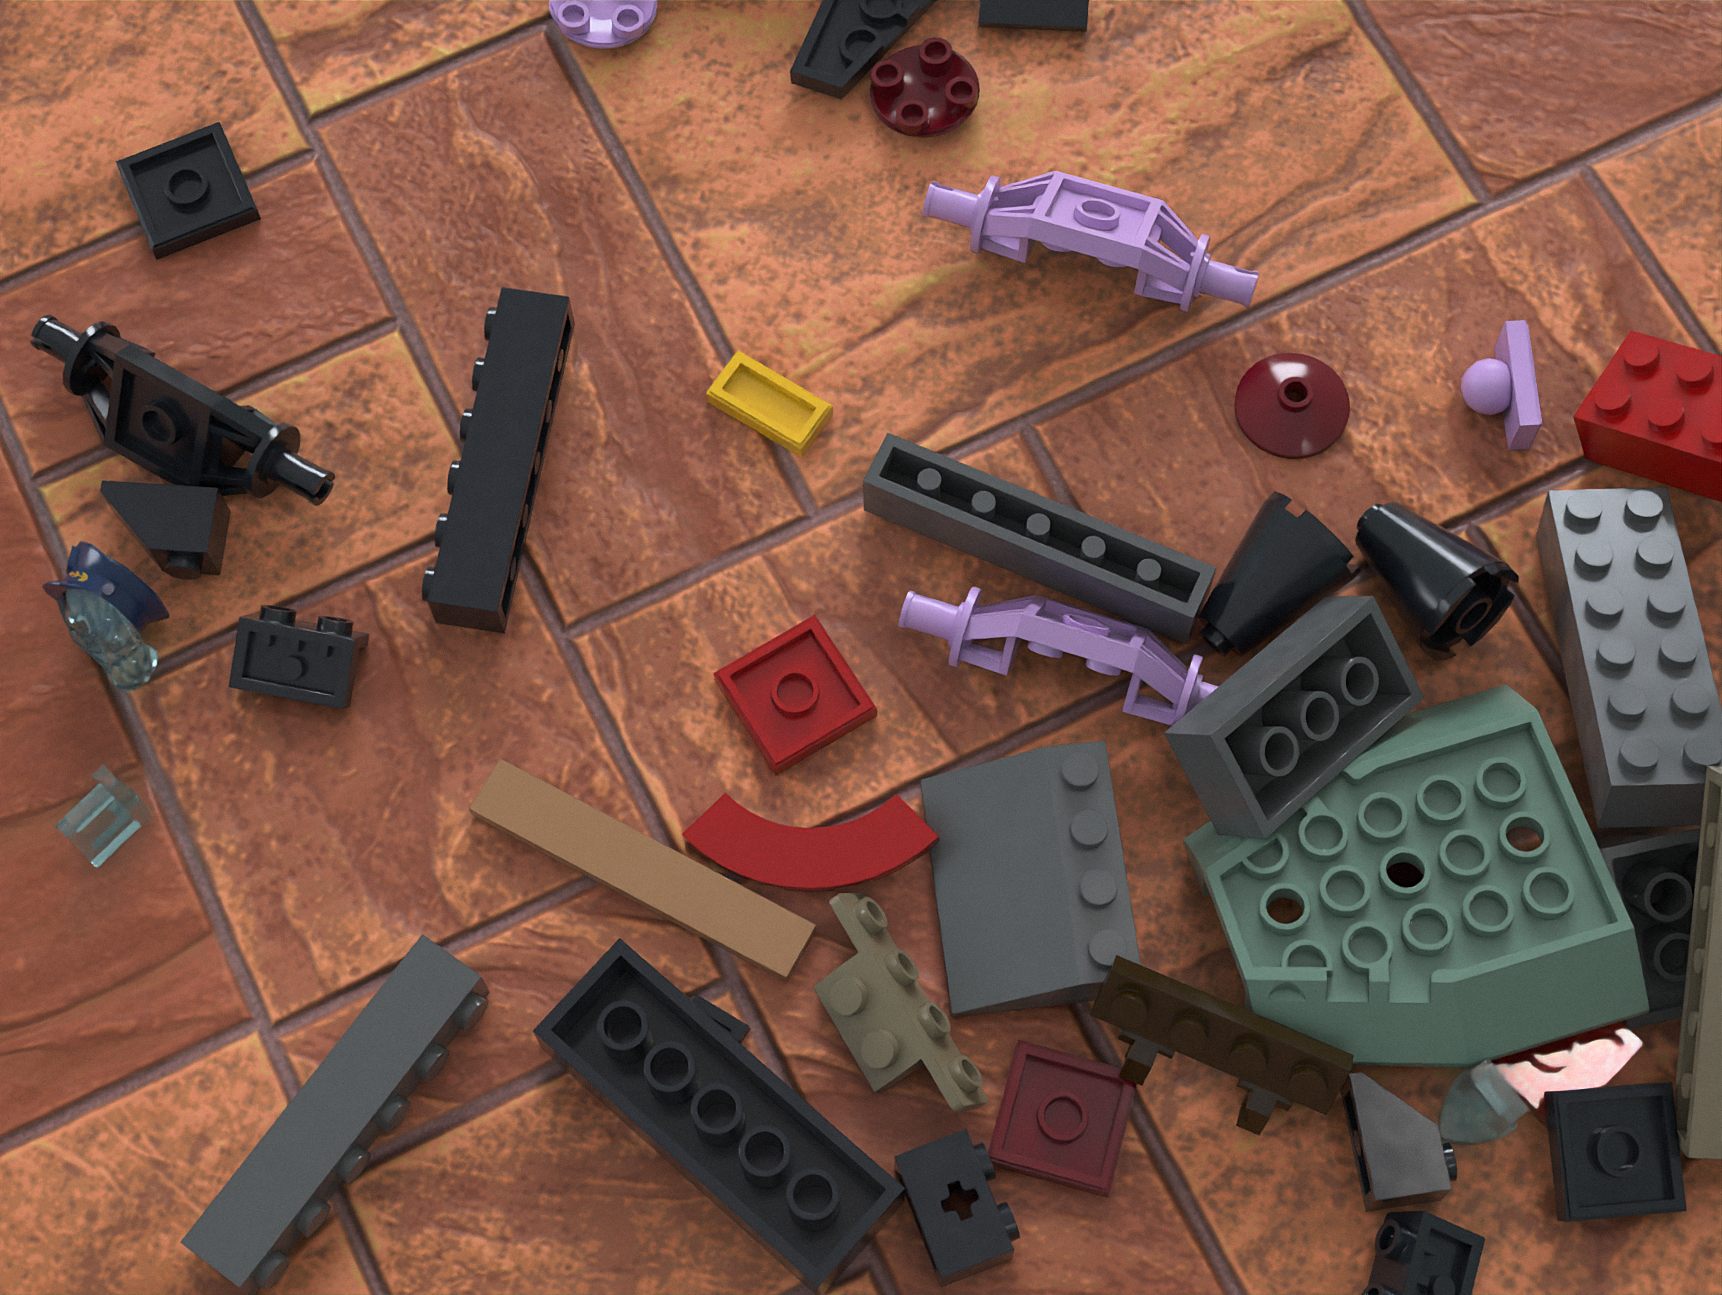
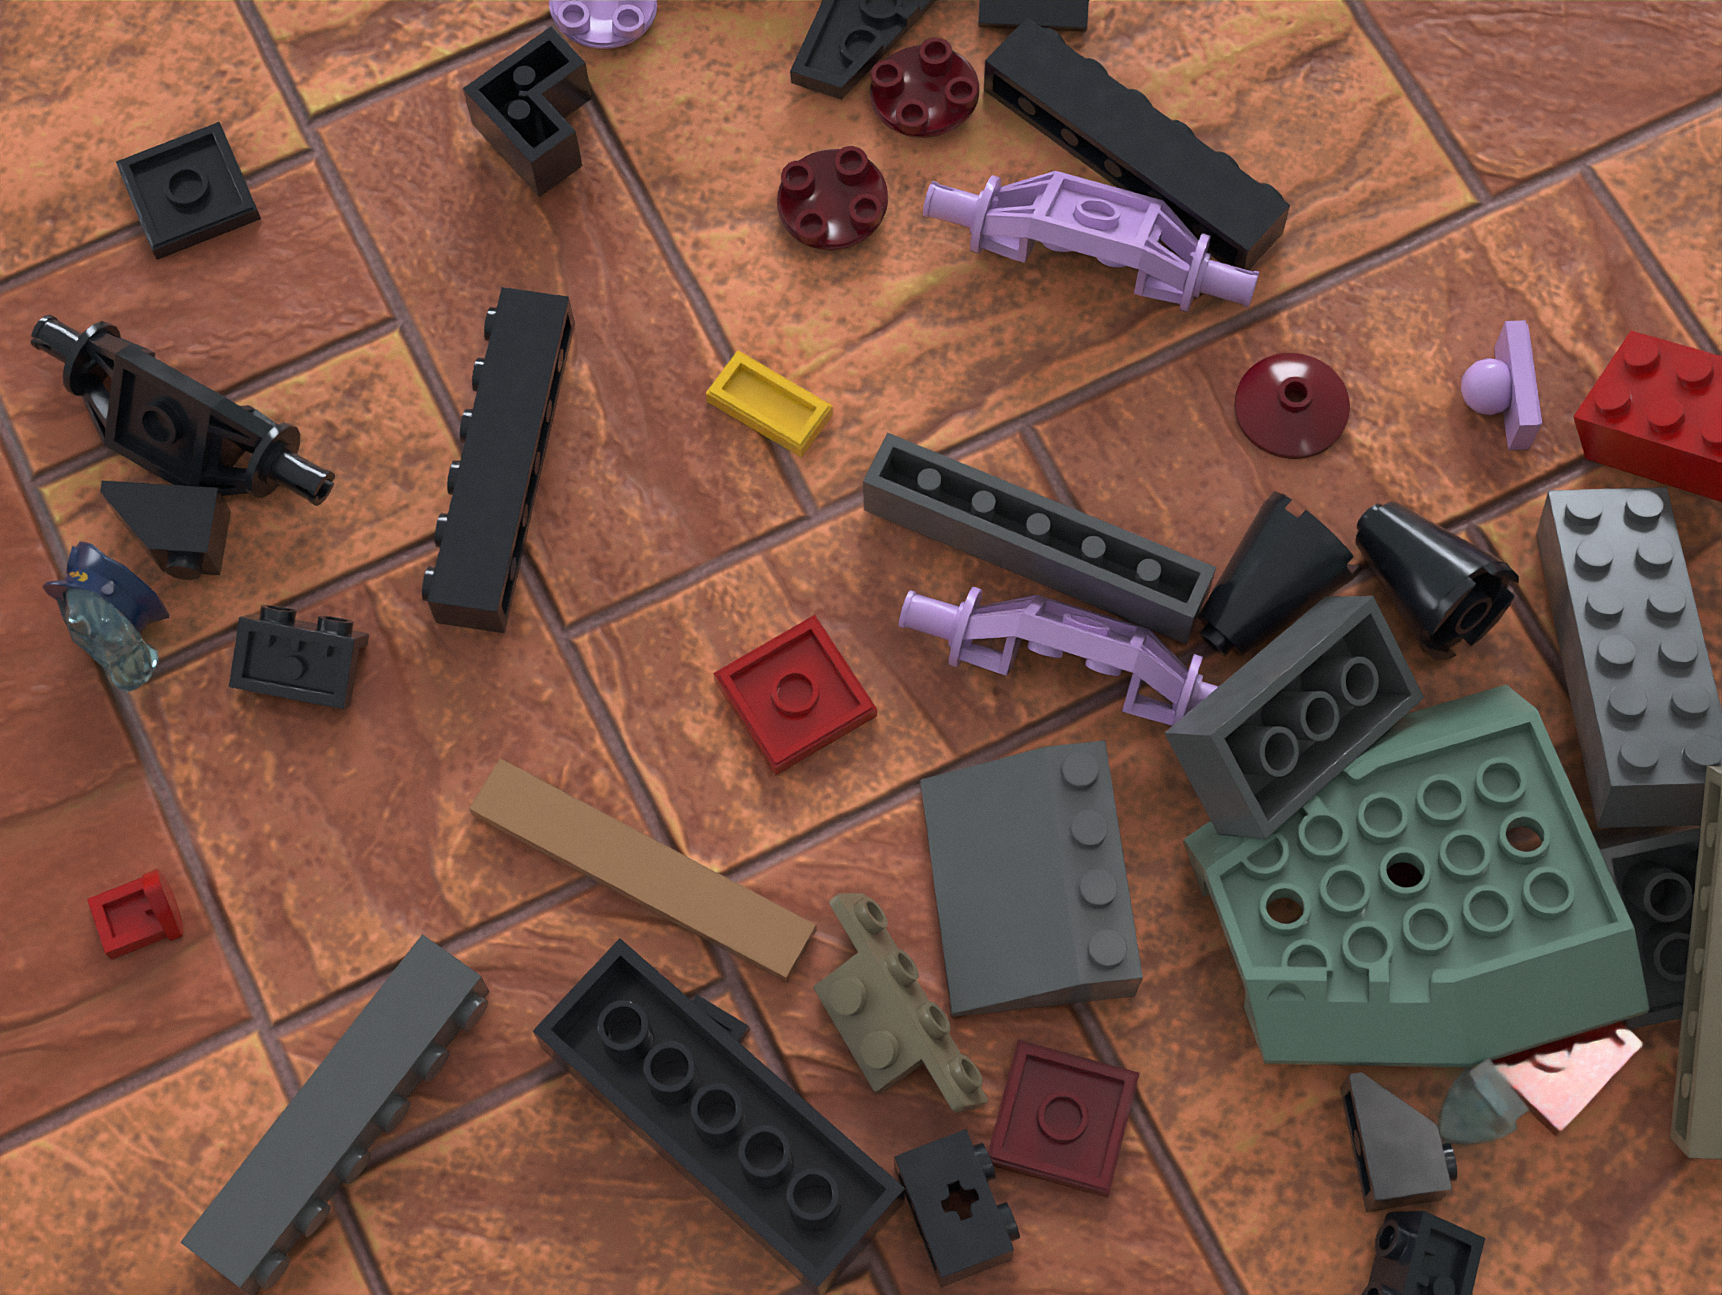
clear light blue tile [55,764,153,868] -> none
red tile [682,792,940,892] -> none
dark brown hinge [1090,955,1354,1136] -> none
black tile [1544,1082,1687,1222] -> none
none -> red tile [87,869,183,960]
none -> black brick [463,26,592,197]
none -> dark red dish [777,146,888,250]
none -> black brick [984,17,1290,270]

